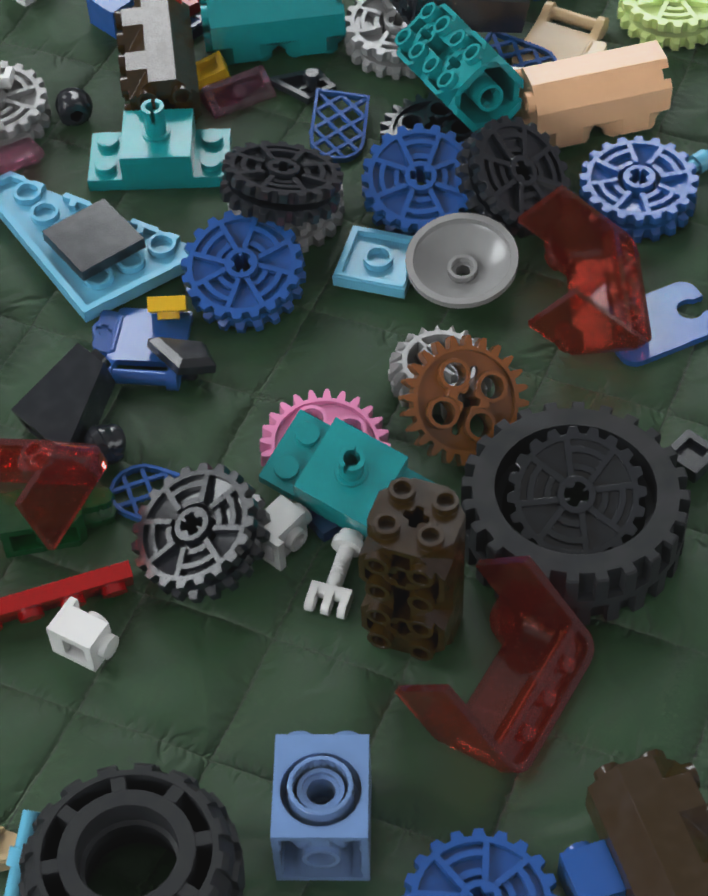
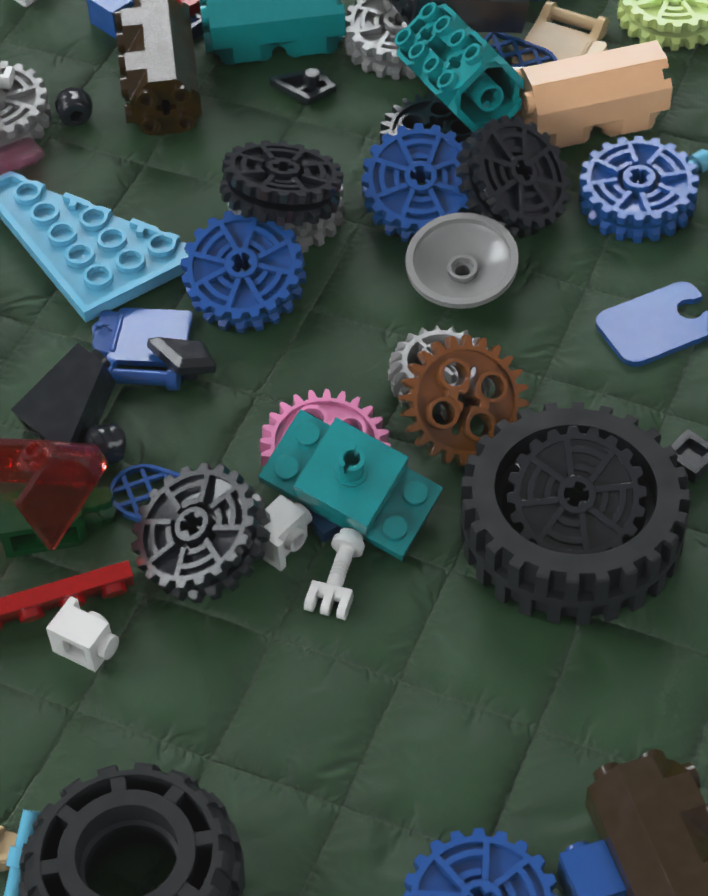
tile [42,198,146,281] -> none
teal brick [87,99,232,191] -> none
yellow plate [147,295,189,320] -> none
yellow plate [196,50,231,93] -> none
clear pink slope [200,65,277,120] -> none
medium blue brick [270,731,372,881] -> none
blue window [309,88,370,163] -> none
medium azure plate [332,225,413,299] -> none
dark brown brick [358,477,466,661] -> none
clear red windscreen [395,555,594,773] -> none
clear red windscreen [518,184,652,356] -> none

